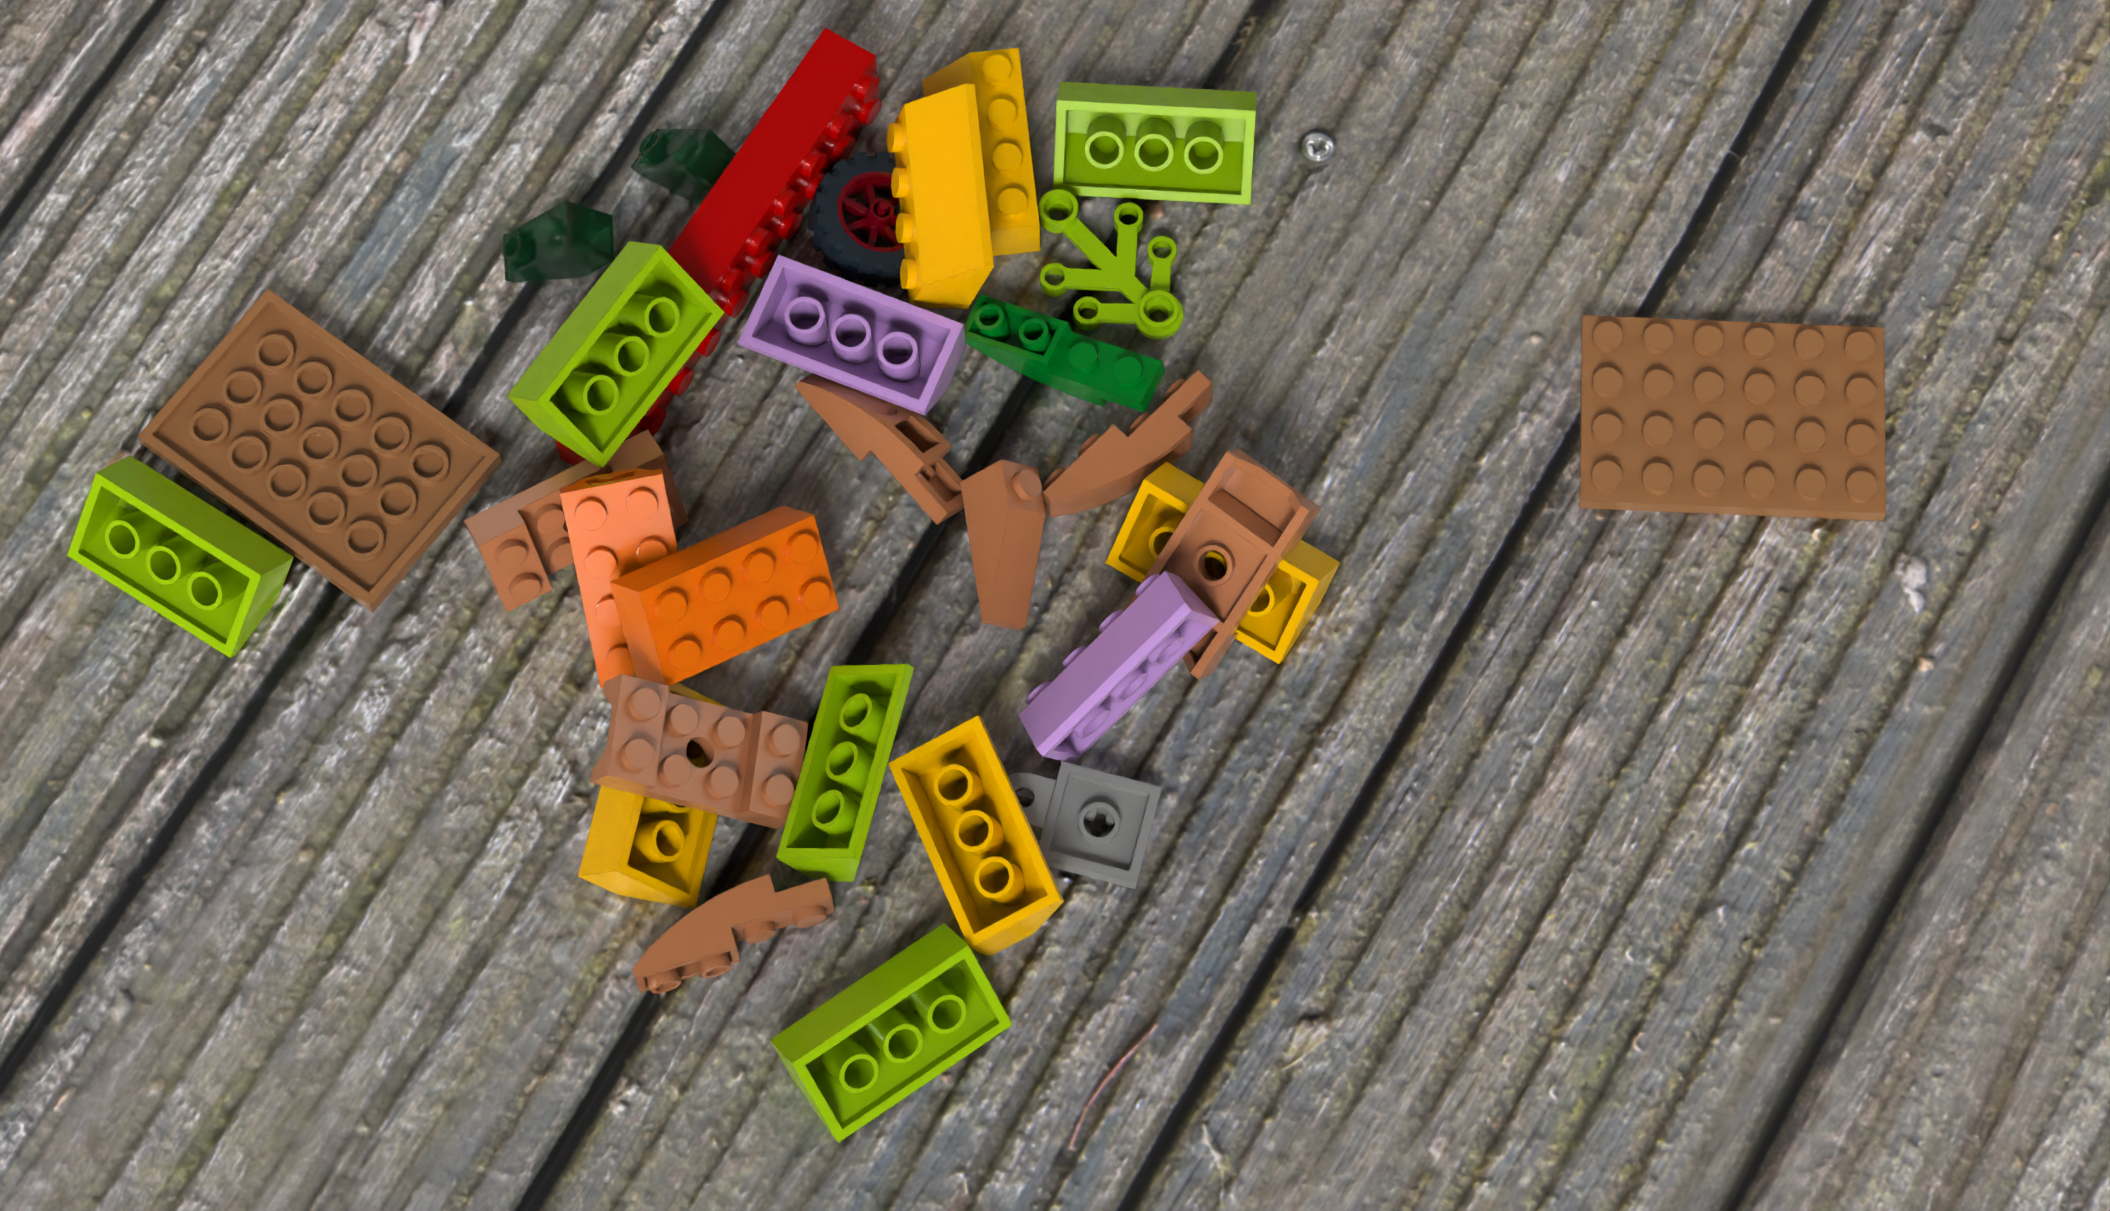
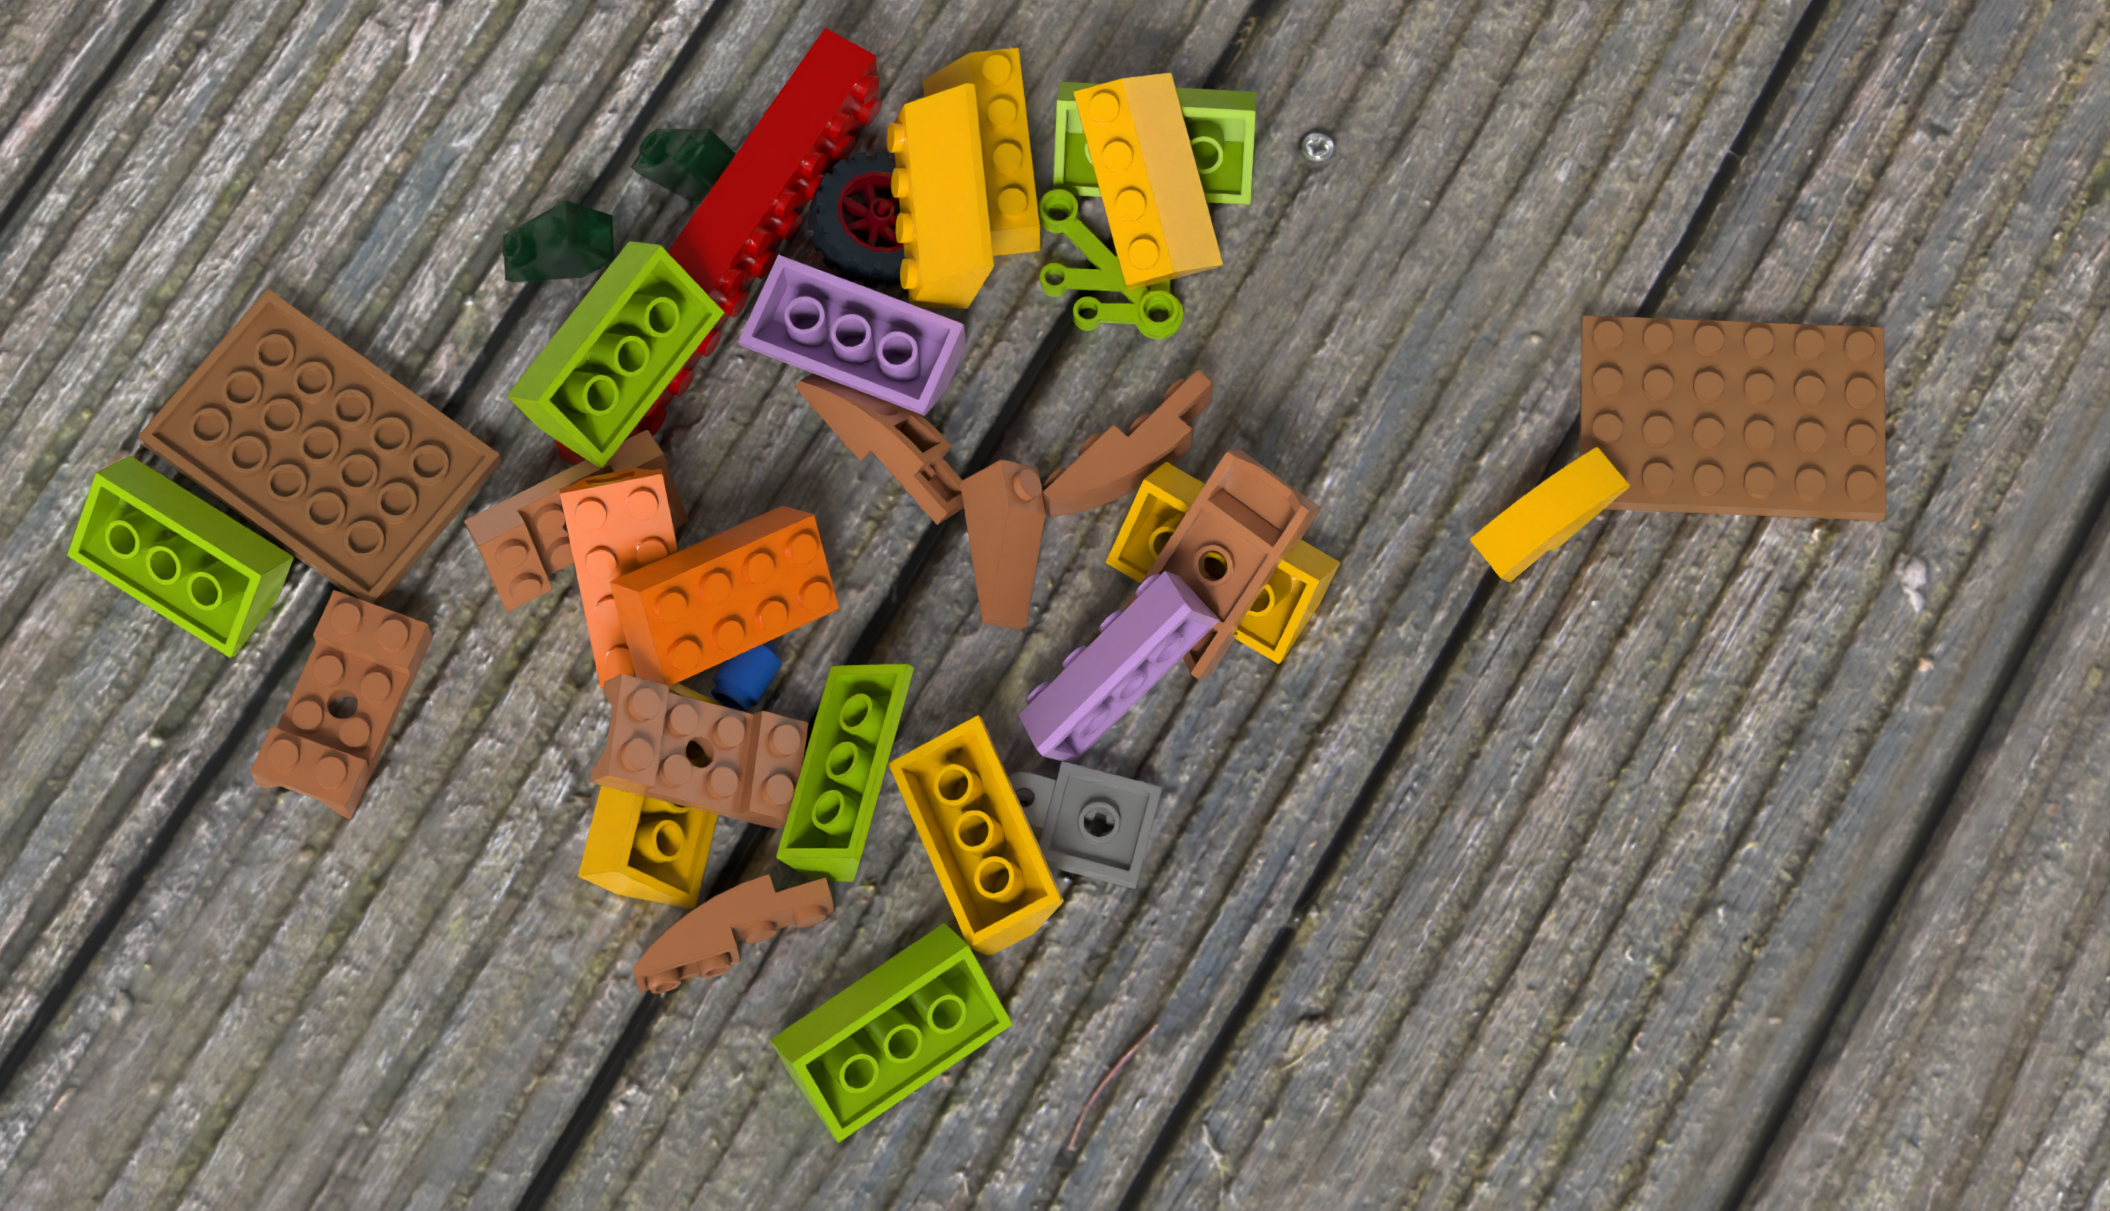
green slope [964,294,1166,413] -> none
none -> nougat piece [250,590,433,819]
none -> blue brick [711,641,782,713]
none -> yellow slope [1074,73,1223,292]
none -> yellow slope [1469,447,1631,583]

